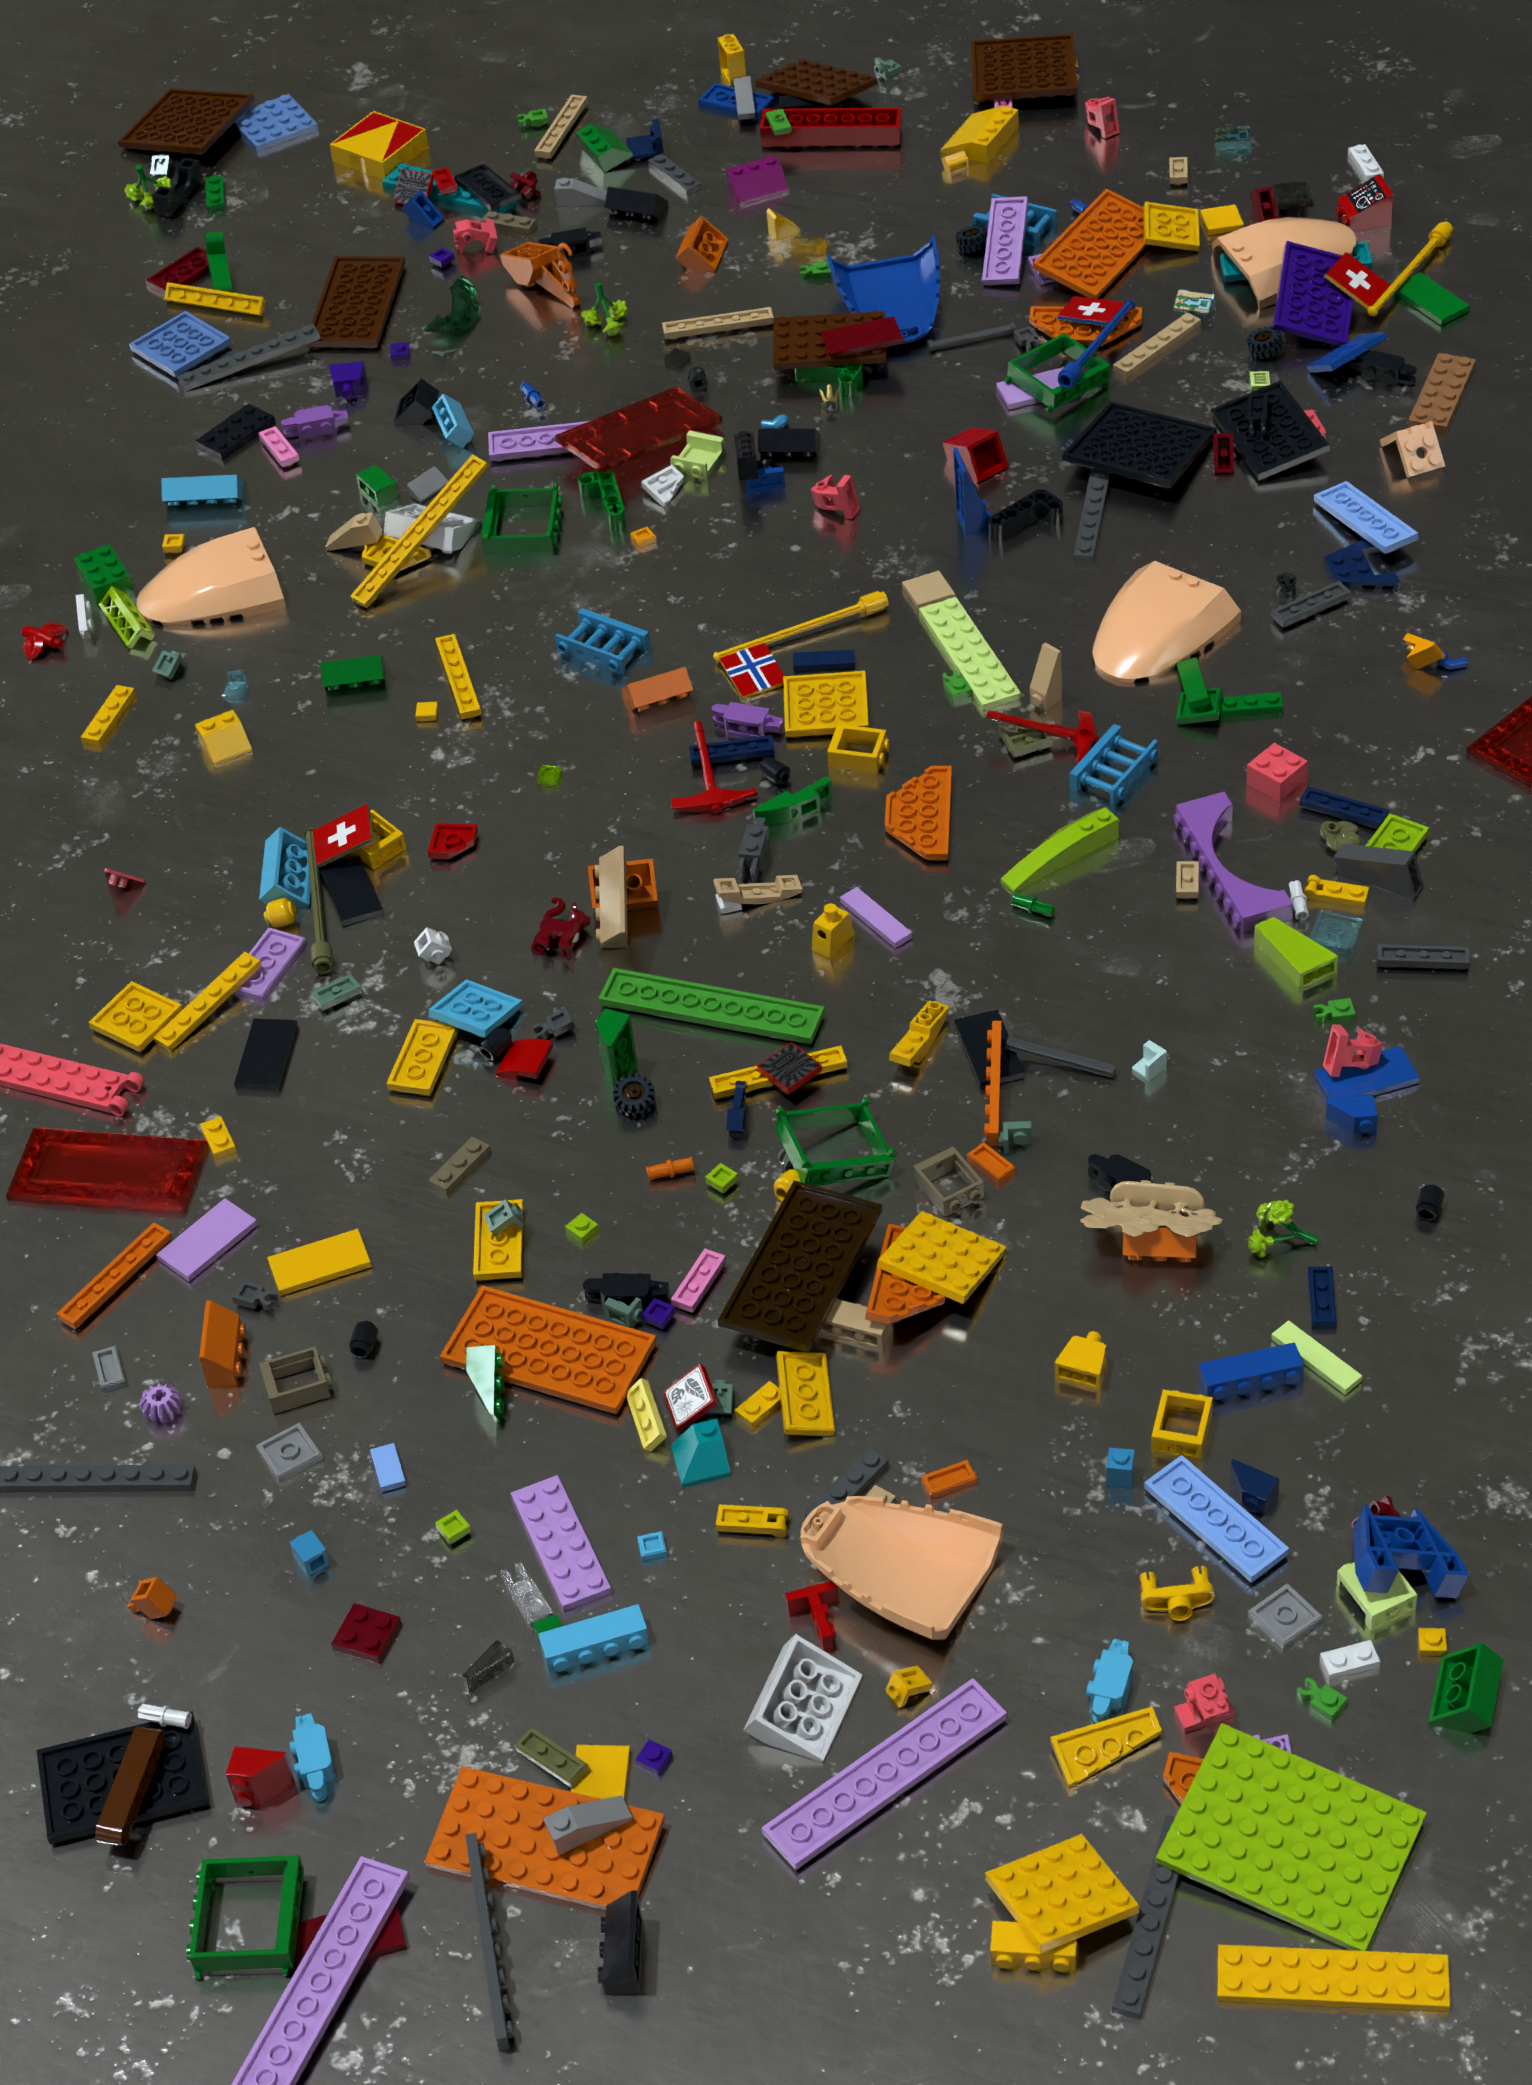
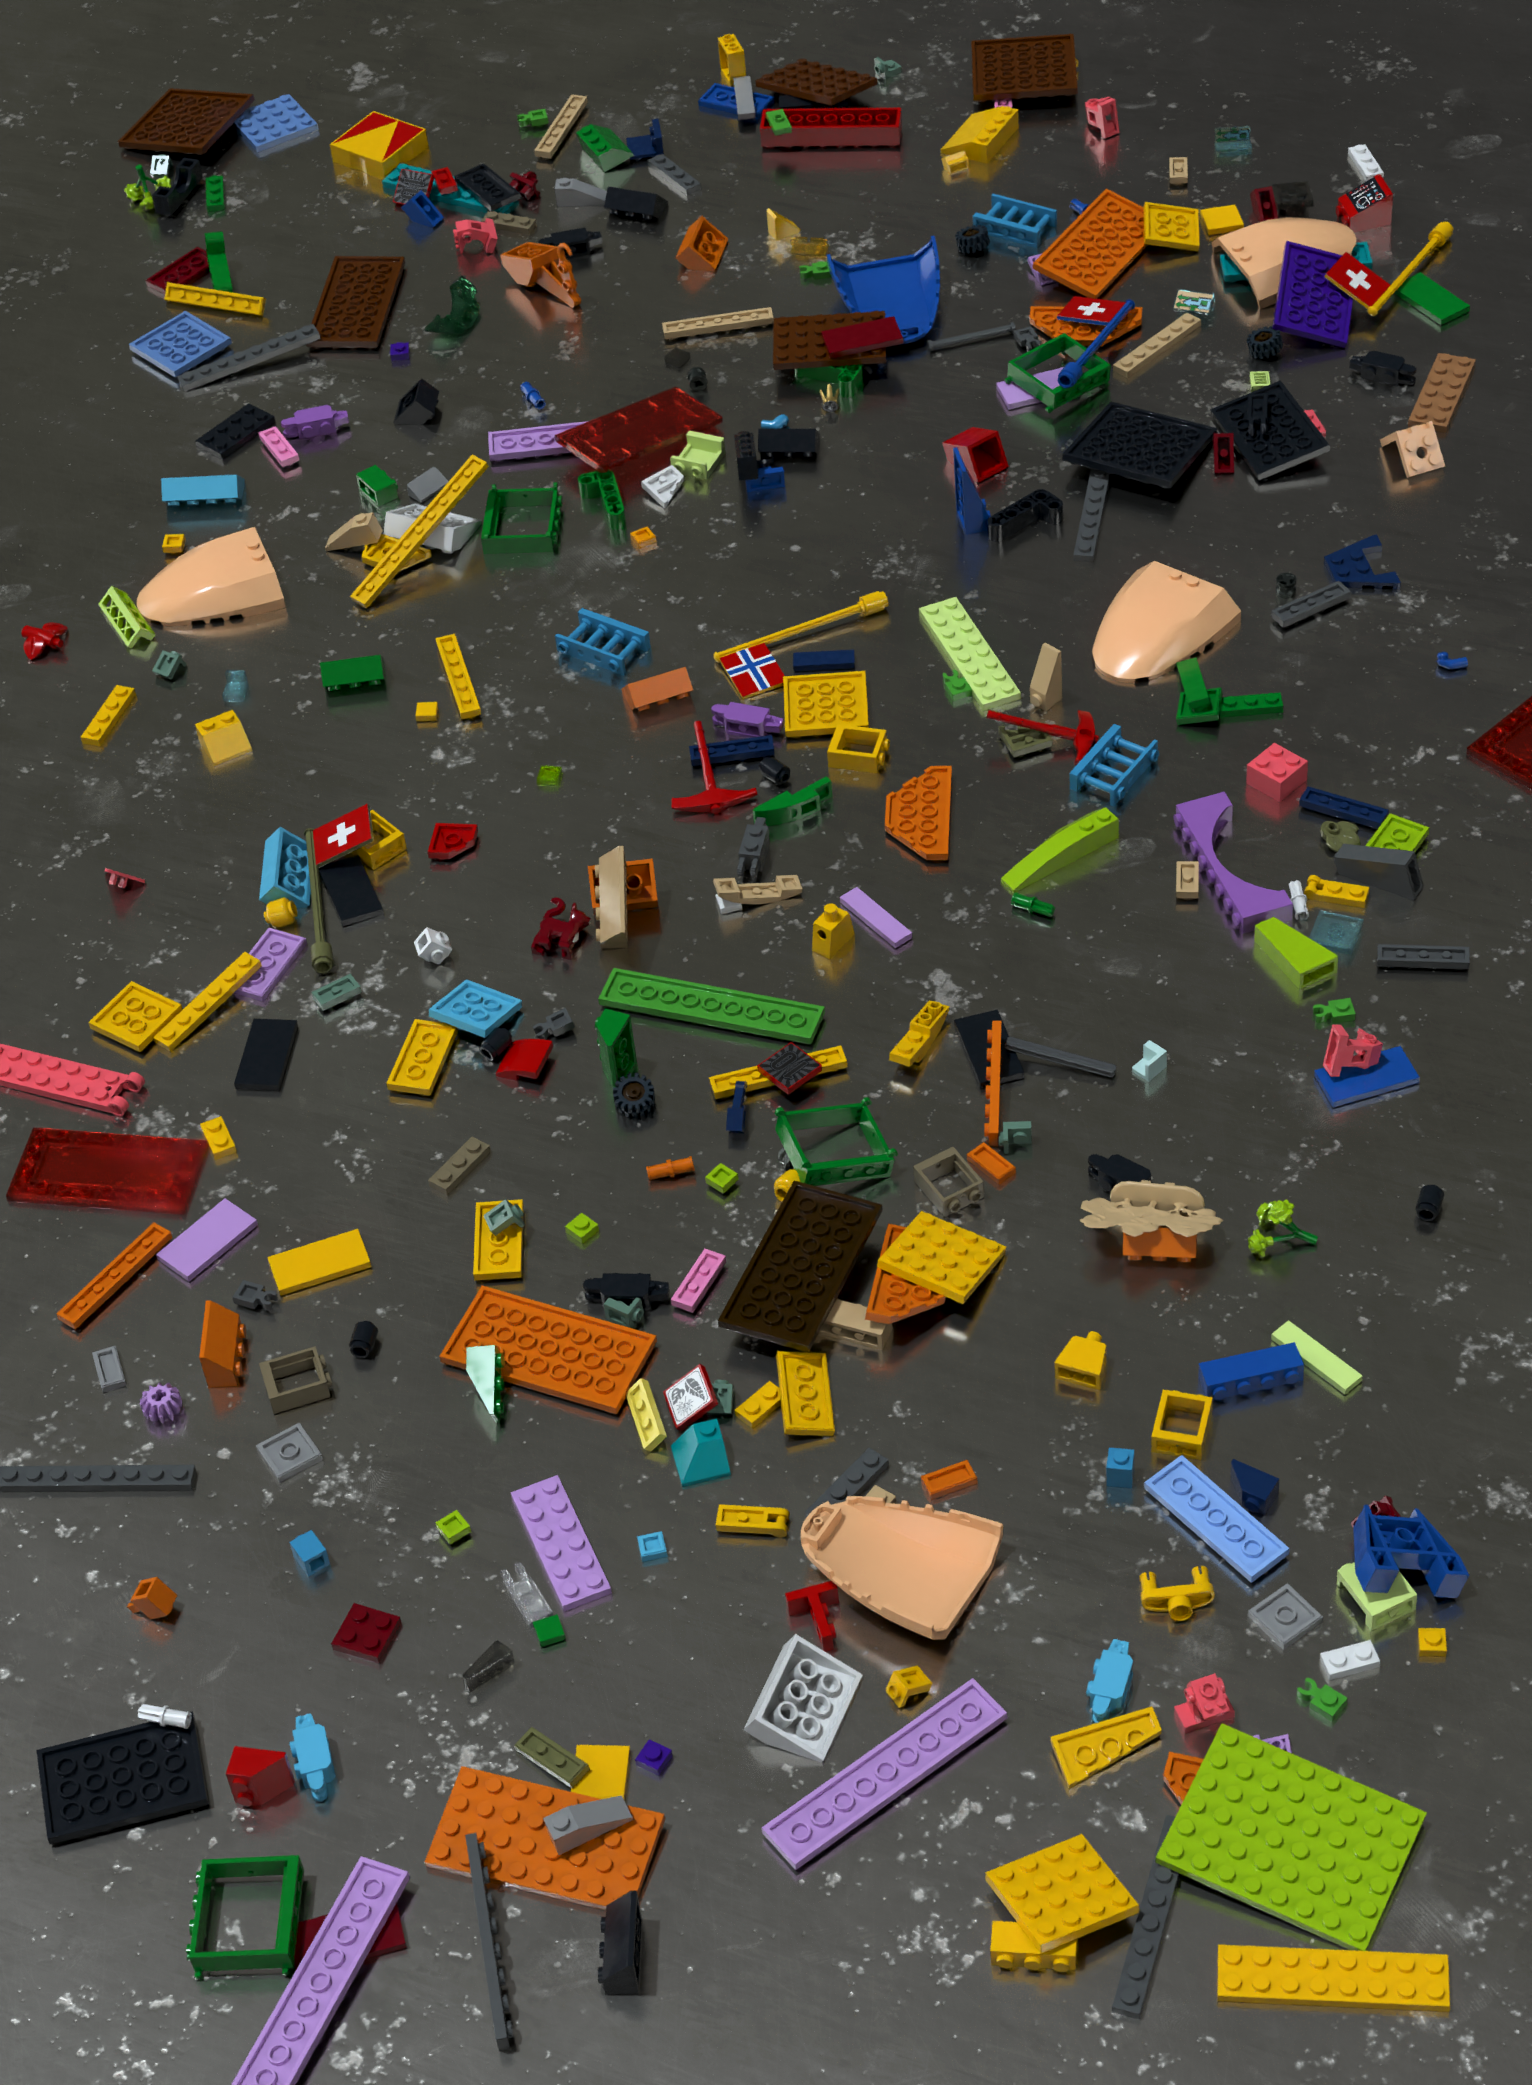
green brick [73,544,134,607] -> none
white wing [76,594,93,639] -> none
reddish brown beam [95,1726,165,1846] -> none
dark purple torso [329,361,367,399] -> none
light blue tile [370,1443,406,1493] -> none
dark purple plate [429,247,455,268] -> none
medium azure brick [432,394,475,448] -> none
medium azure brick [538,1604,649,1673] -> none
lime plant [581,283,628,336] -> none
dark purple plate [642,1298,676,1329] -> none
magenta slope [726,156,789,206] -> none
coral tile [810,474,860,519] -> none
tan tile [902,570,955,610] -> none
lavender plate [982,196,1028,285] -> none
blue tile [1307,332,1387,373] -> none
dark blue tile [1308,1266,1337,1329] -> none
light blue plate [1314,481,1418,554] -> none
blue slope [1325,1095,1378,1133] -> none
light orange slope [1402,633,1445,669] -> none
green slope [1428,1642,1503,1733] -> none

